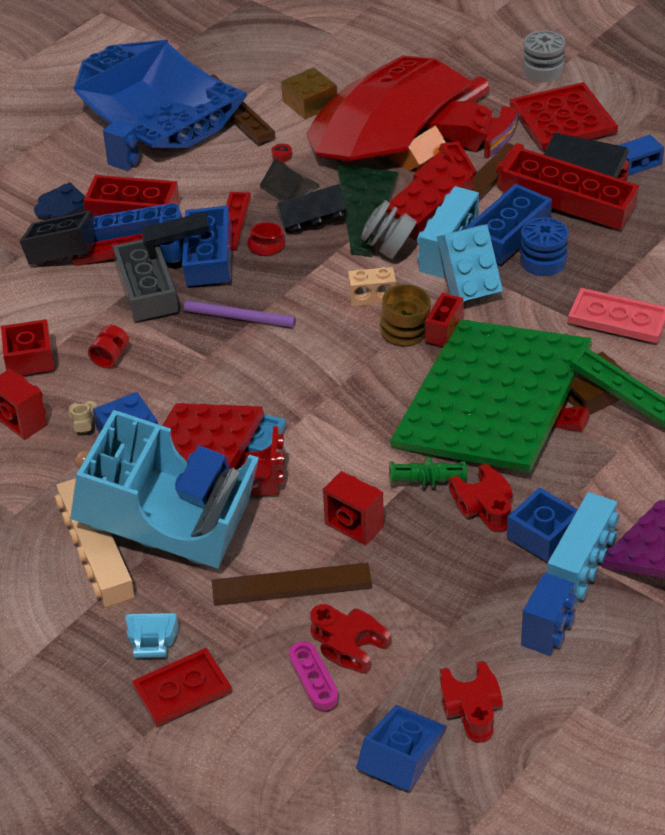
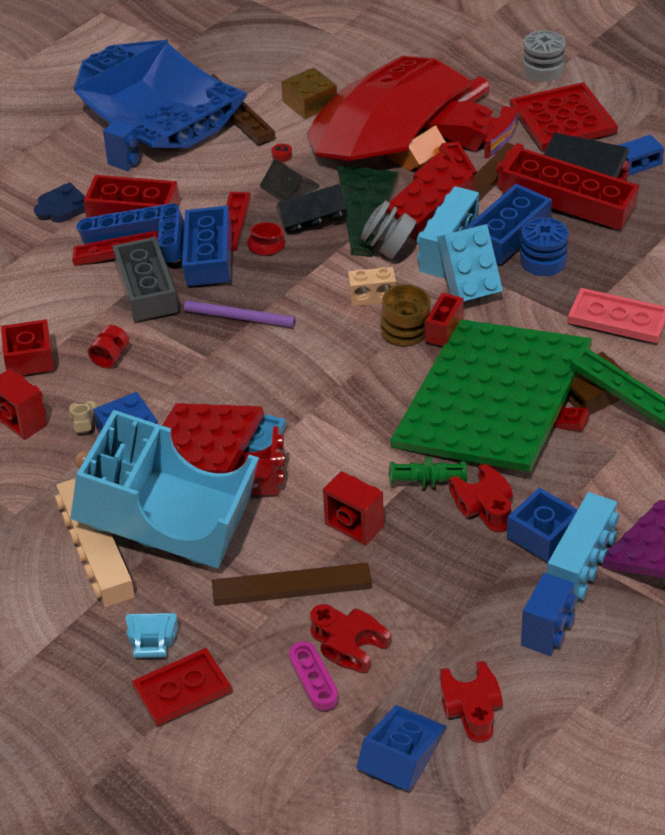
black slope [20,210,95,265] -> none
black tile [142,212,210,248] -> none
blue brick [175,445,230,508] -> none
dark grey tile [191,468,240,537] -> none

